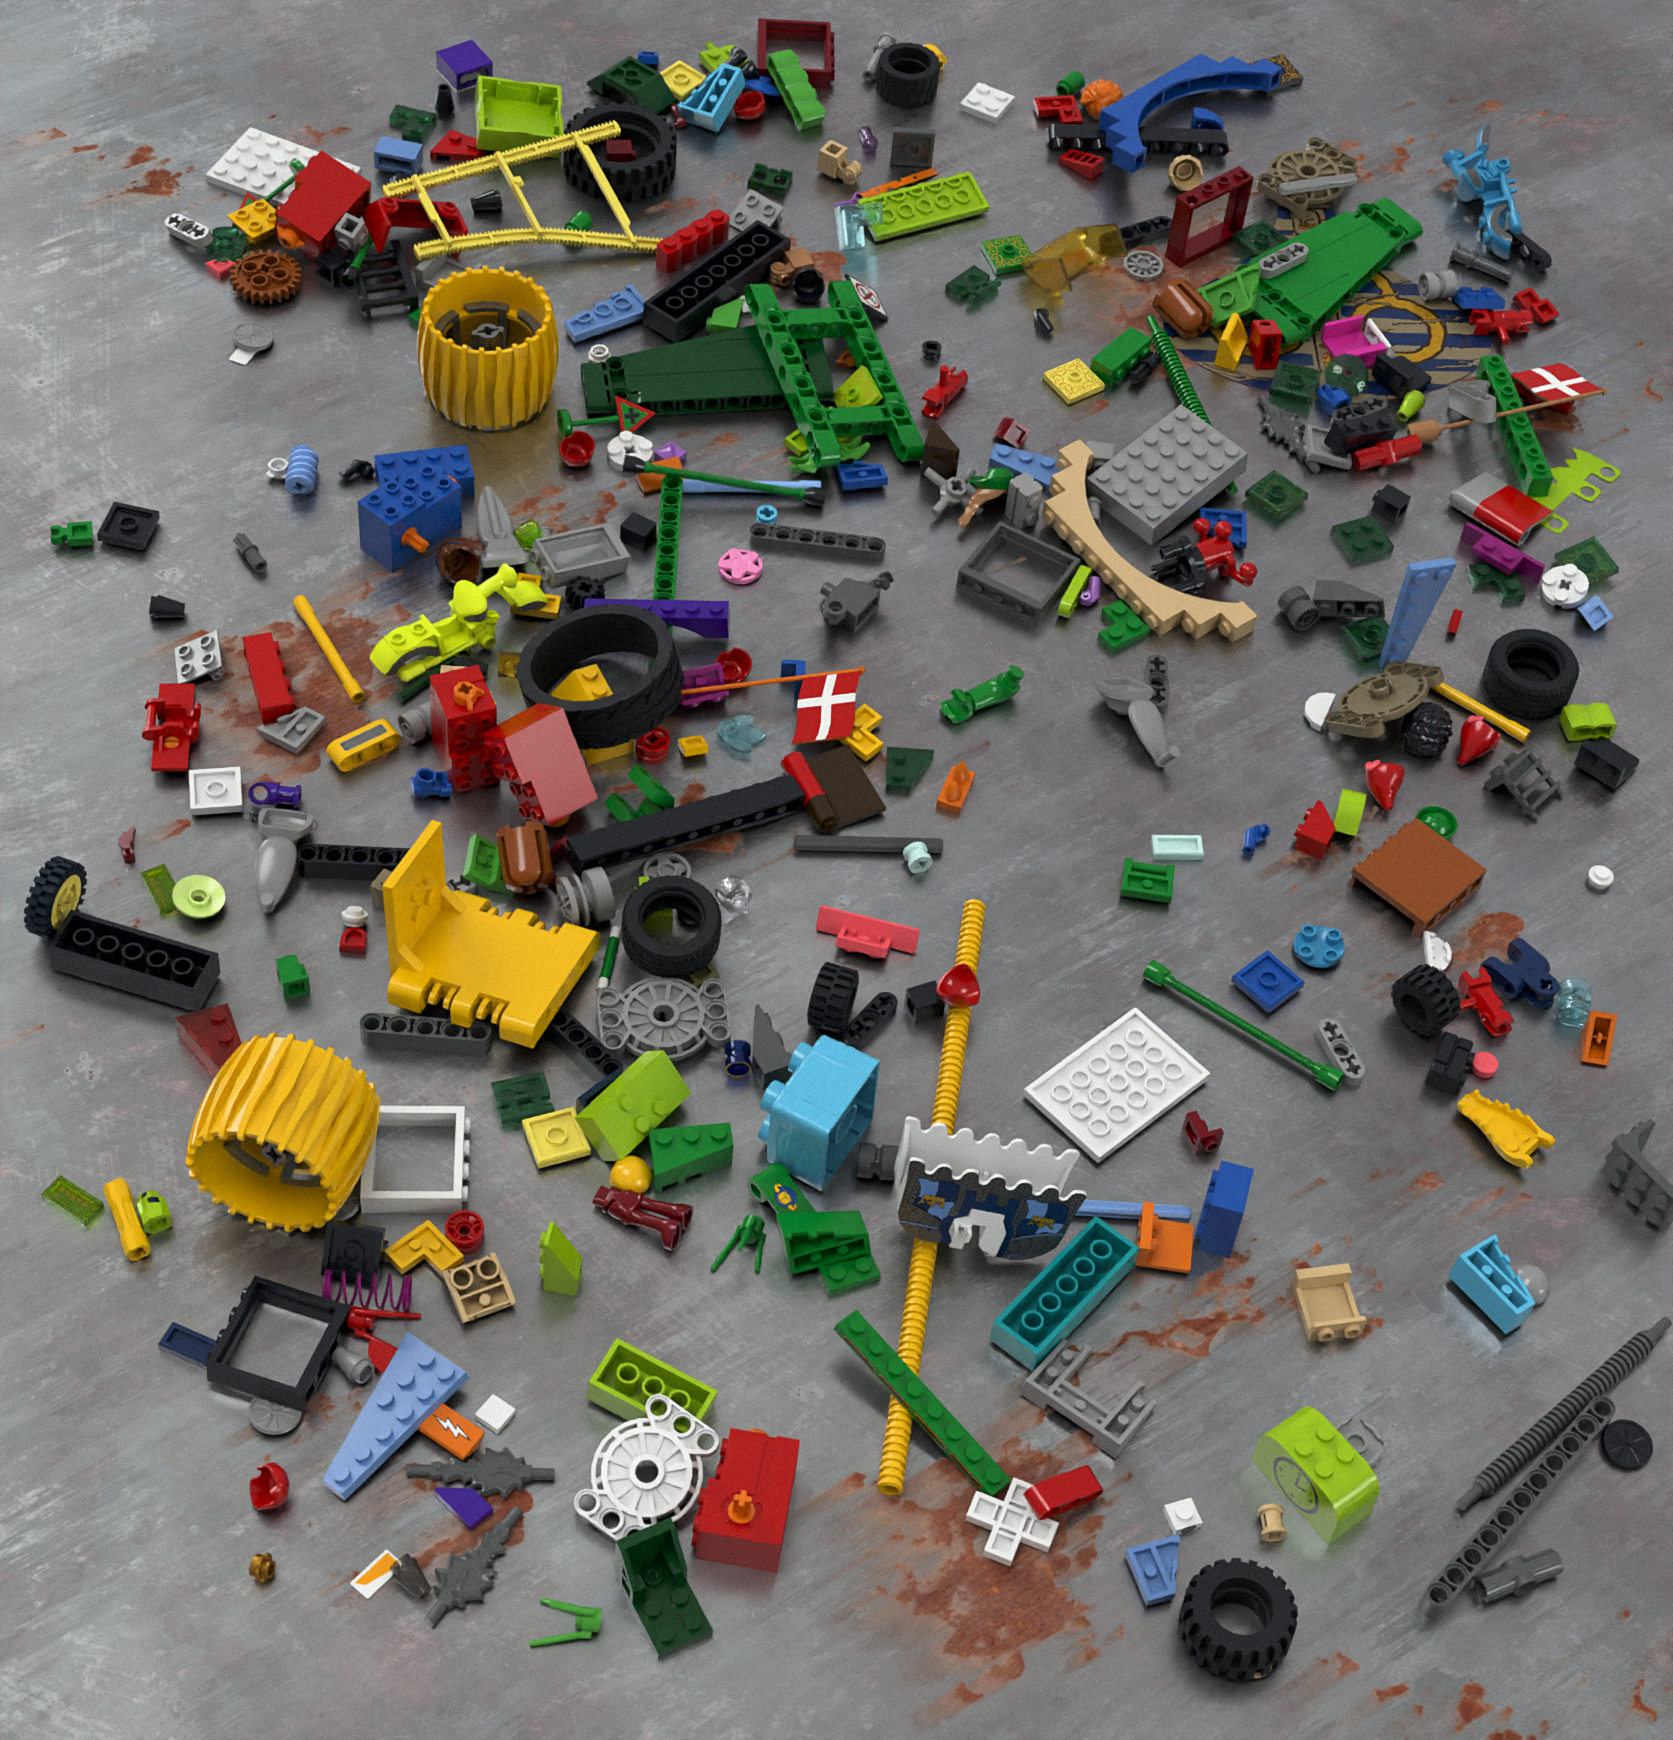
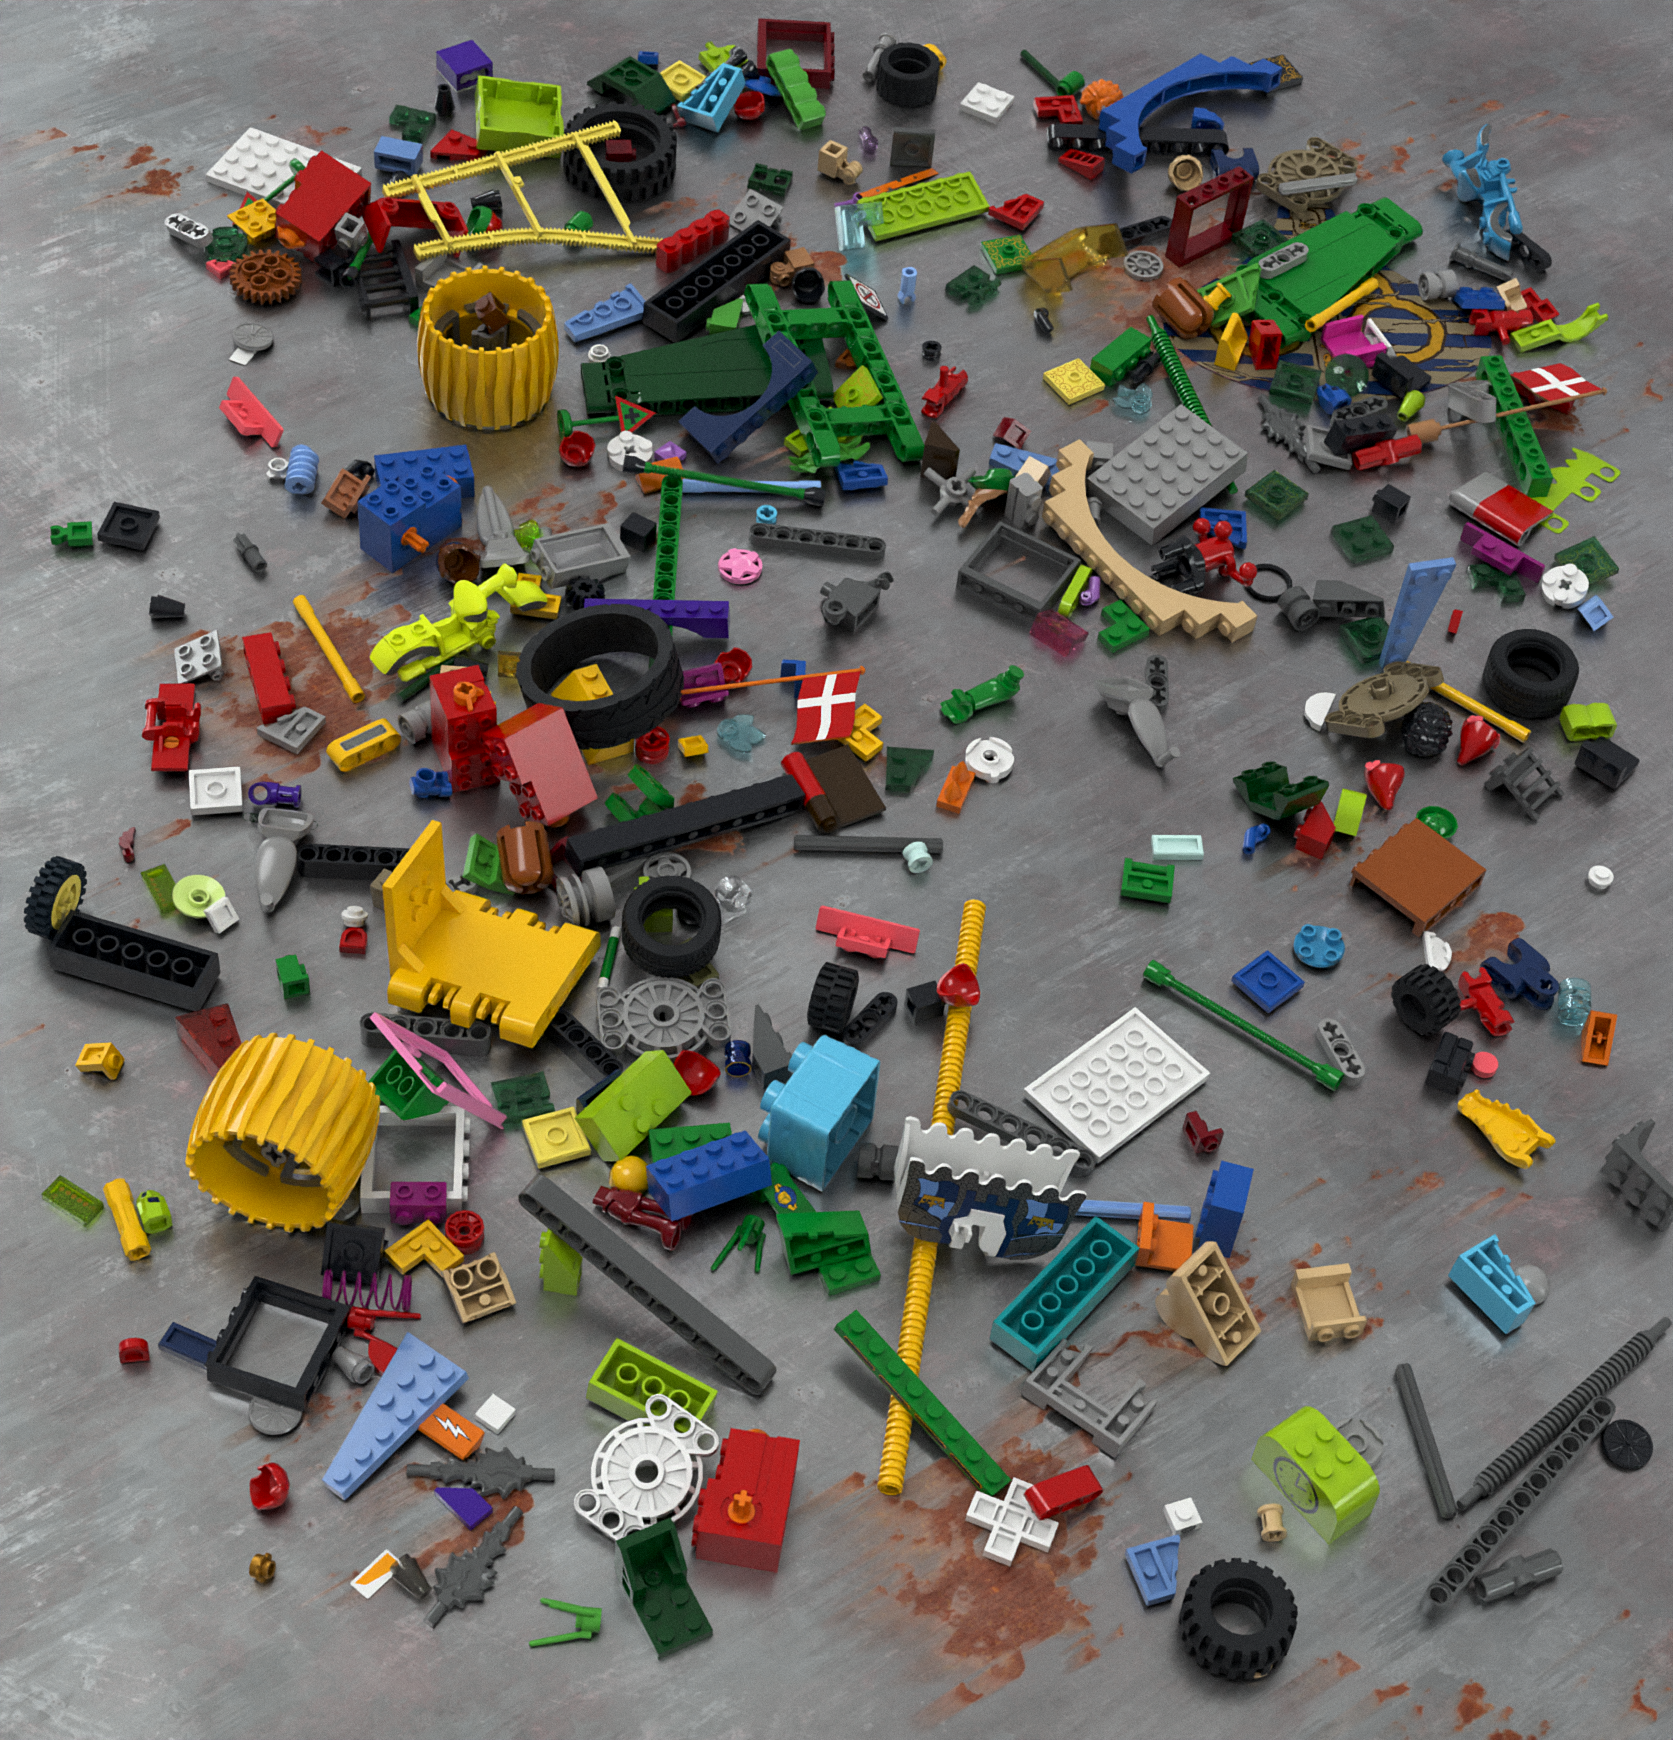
none -> yellow bracket [75,1042,125,1080]
none -> red tile [119,1338,150,1363]
none -> white tile [203,897,239,934]
none -> coral bracket [219,377,284,447]
none -> nougat bracket [321,468,371,519]
none -> green slope [368,1049,449,1121]
none -> bright pink door [370,1012,507,1130]
none -> magenta bracket [389,1182,447,1225]
none -> green piece [466,206,503,236]
none -> reddish brown window [475,292,511,335]
none -> dark grey beam [518,1175,777,1395]
none -> blue brick [646,1130,772,1221]
none -> red helmet [673,1050,721,1095]
none -> dark blue arch [678,331,819,464]
none -> light blue bar [897,267,917,304]
none -> dark grey beam [947,1090,1096,1176]
none -> white plate [965,737,1014,783]
none -> red wing [988,194,1044,230]
none -> tan panel [1015,456,1051,487]
none -> dark green bar [1020,50,1059,89]
none -> clear pink bracket [1029,609,1089,657]
none -> clear light blue plate [1112,383,1153,414]
none -> tan brick [1155,1241,1261,1366]
none -> yellow bush [1203,282,1232,311]
none -> dark blue piece [1210,148,1259,180]
none -> dark green slope [1233,761,1329,820]
none -> black tyre [1246,564,1292,601]
none -> yellow piece [1305,278,1379,332]
none -> dark grey axle [1395,1363,1458,1519]
none -> tan panel [1496,278,1527,313]
none -> lime piece [1510,303,1608,353]

